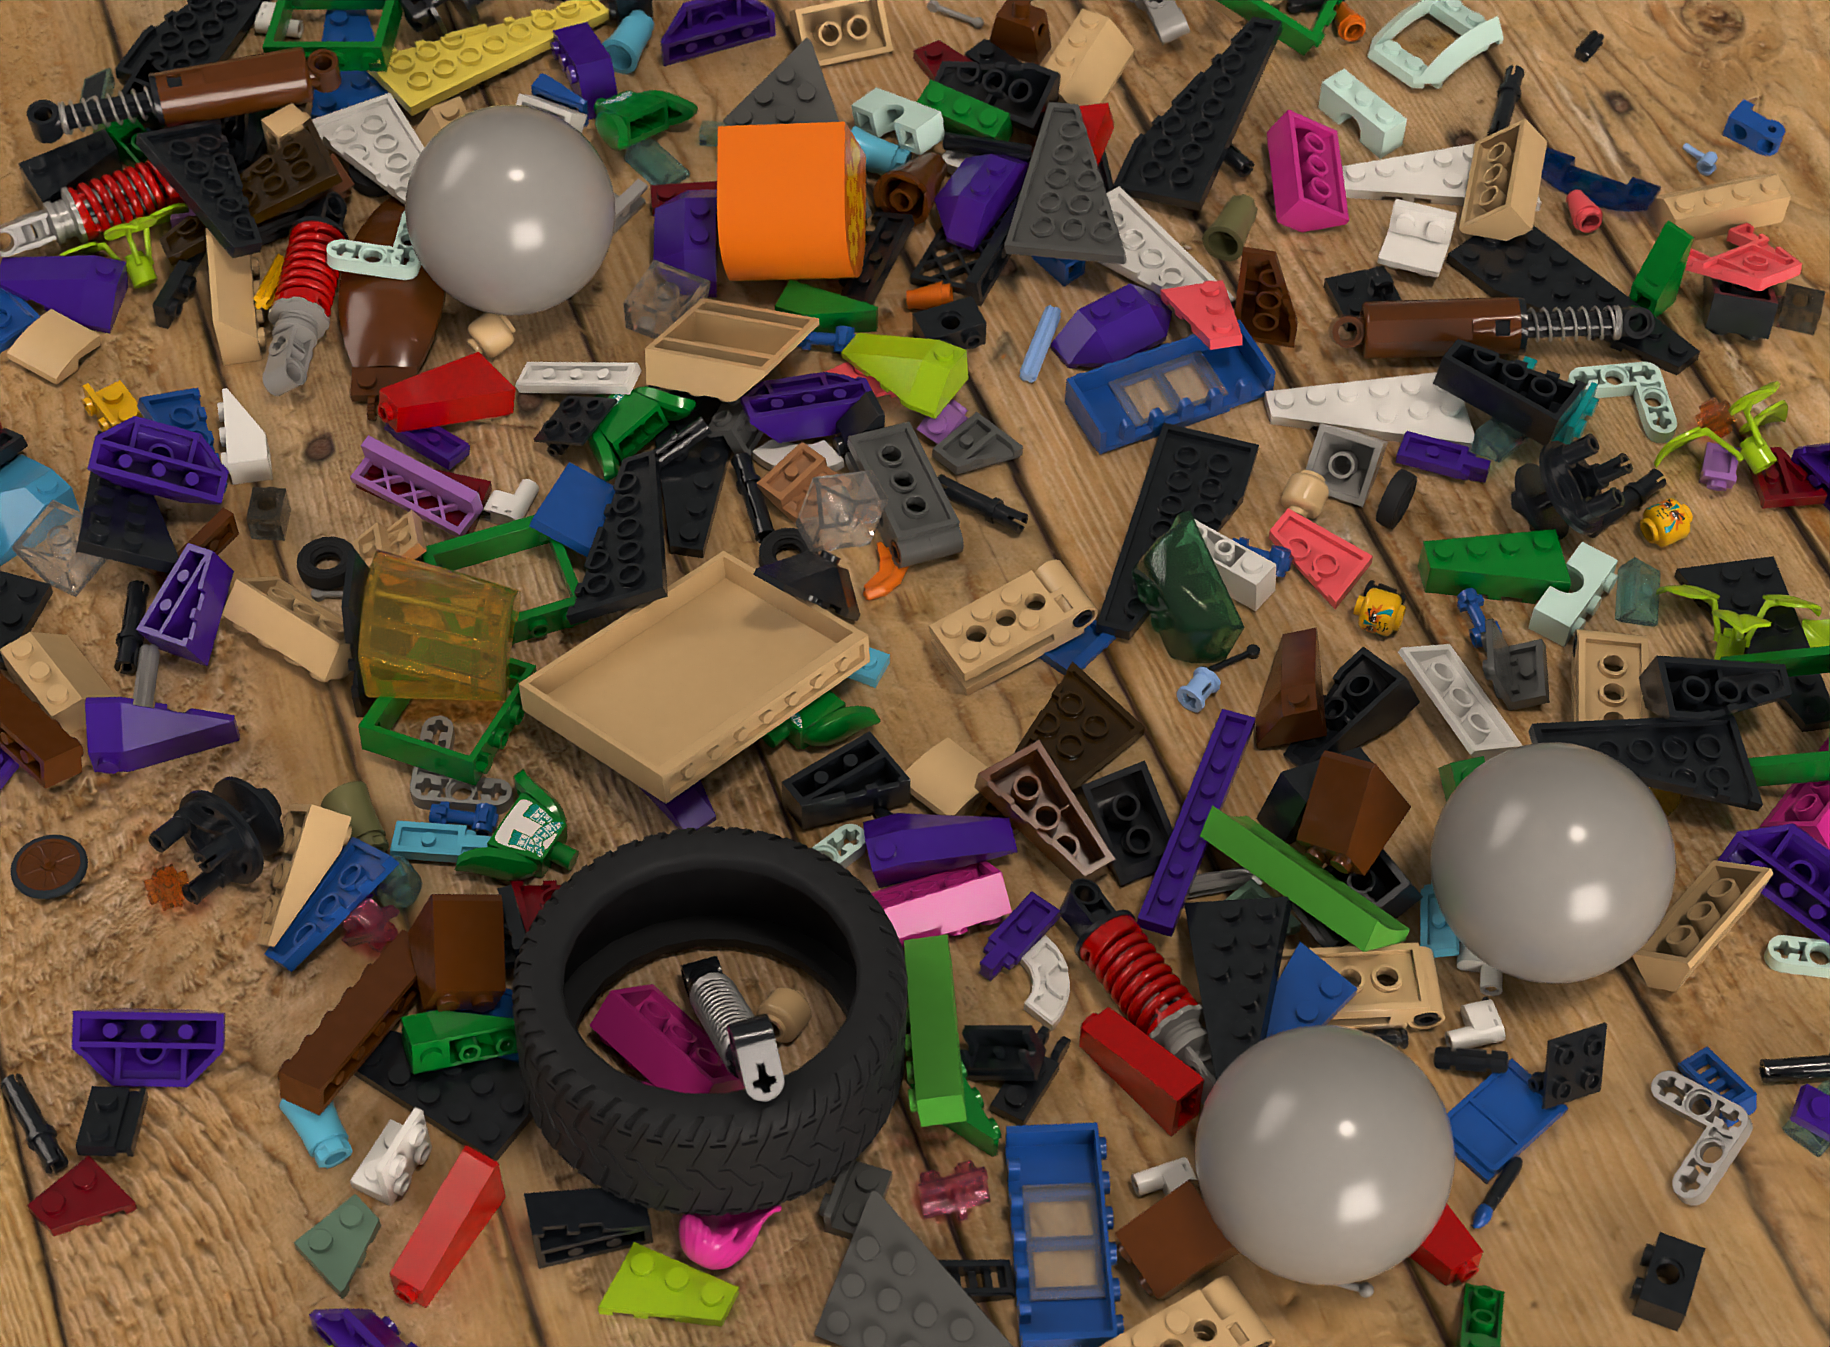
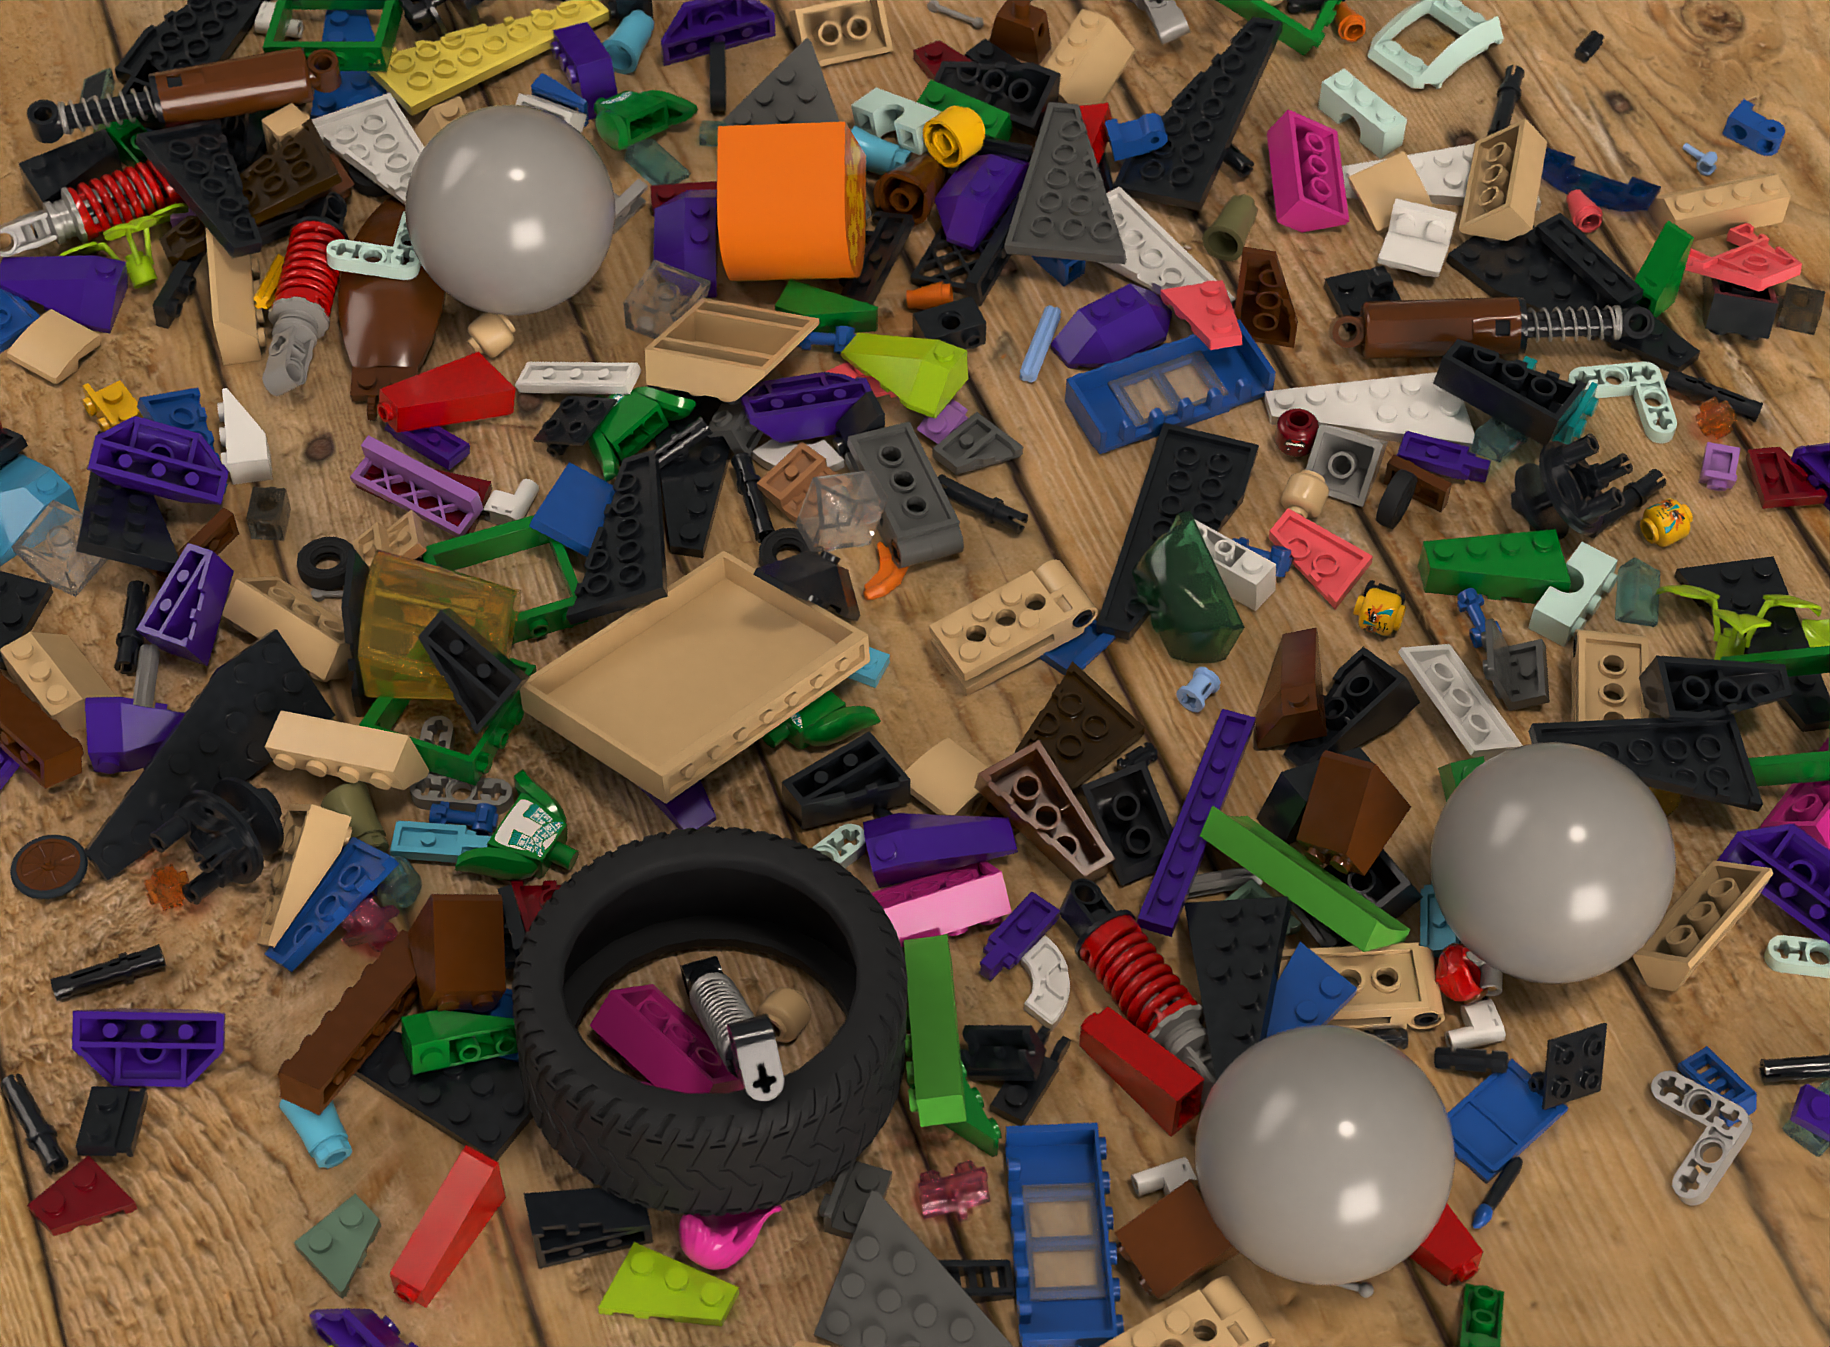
white bracket [350,1107,432,1206] -> none
black hinge [1200,644,1260,672] -> none
black brick [1630,1232,1705,1332] -> none
lime plant [1654,381,1788,474] -> none
none -> black pin [50,944,166,1001]
none -> black wing [84,629,335,880]
none -> tan slope [265,711,430,790]
none -> black wedge [418,607,530,734]
none -> black beam [710,41,726,112]
none -> yellow piece [923,106,985,168]
none -> blue leg [1105,113,1168,161]
none -> black piece [1116,742,1158,771]
none -> dark red head [1275,409,1319,457]
none -> tan slope [1348,151,1433,235]
none -> reddish brown plate [1383,455,1452,512]
none -> red hair [1435,943,1488,1004]
none -> black plate [1535,212,1644,308]
none -> black pin [1665,368,1764,422]

